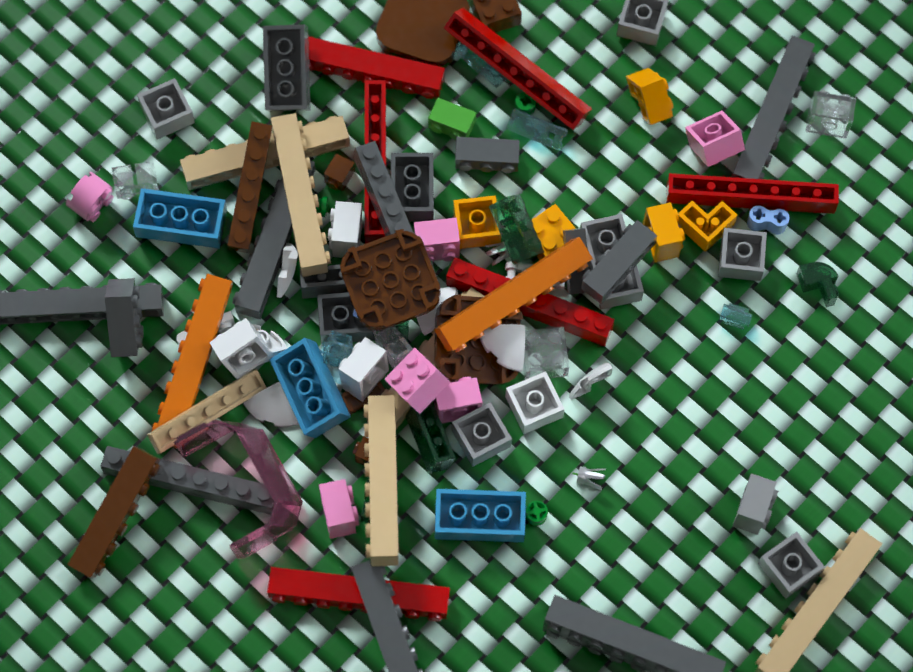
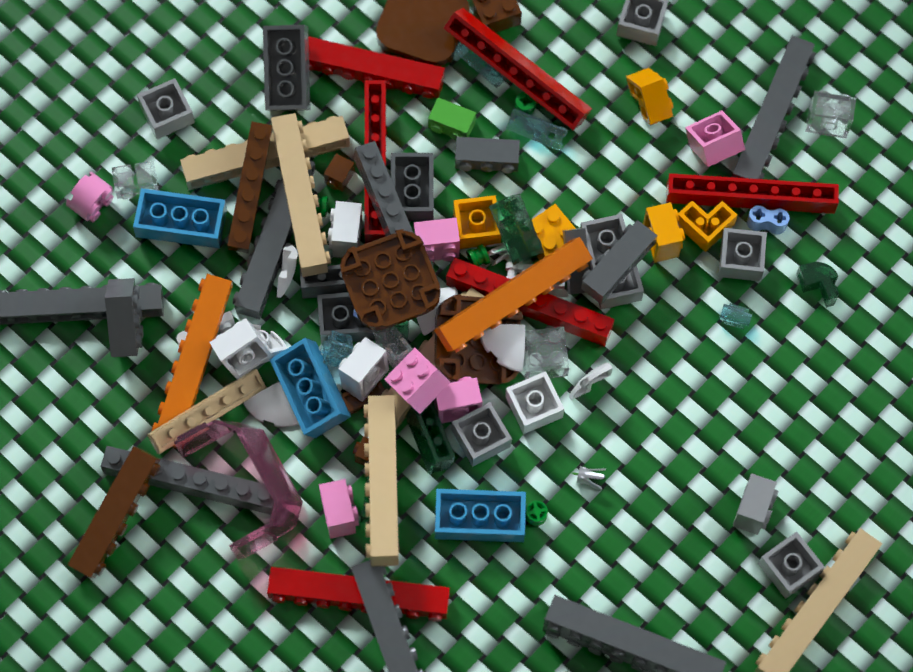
none -> green wheel [466,244,490,267]

